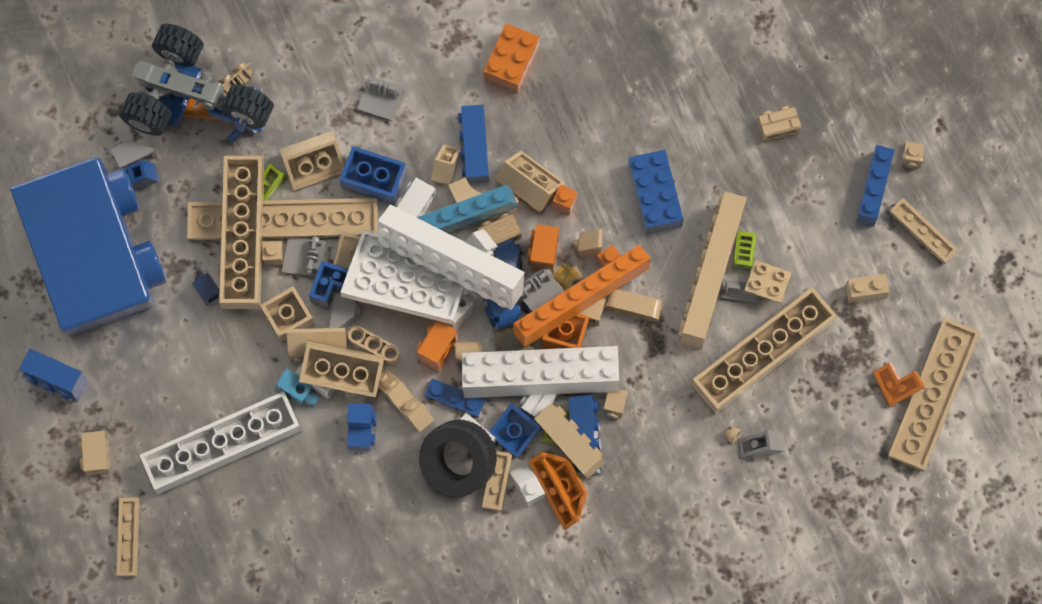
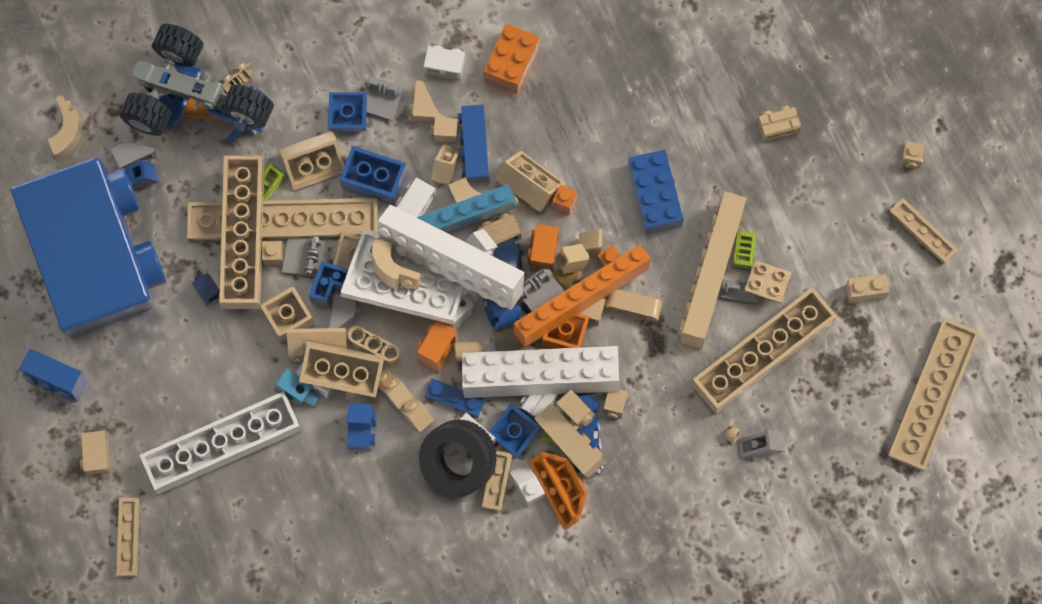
blue brick [856,145,895,226] -> none
orange plate [873,363,925,406] -> none
none -> tan arch [48,95,82,162]
none -> blue slope [328,92,367,133]
none -> tan arch [372,237,421,290]
none -> tan arch [410,80,458,143]
none -> white brick [424,45,465,80]
none -> tan brick [556,244,589,274]
none -> tan slope [557,390,595,428]

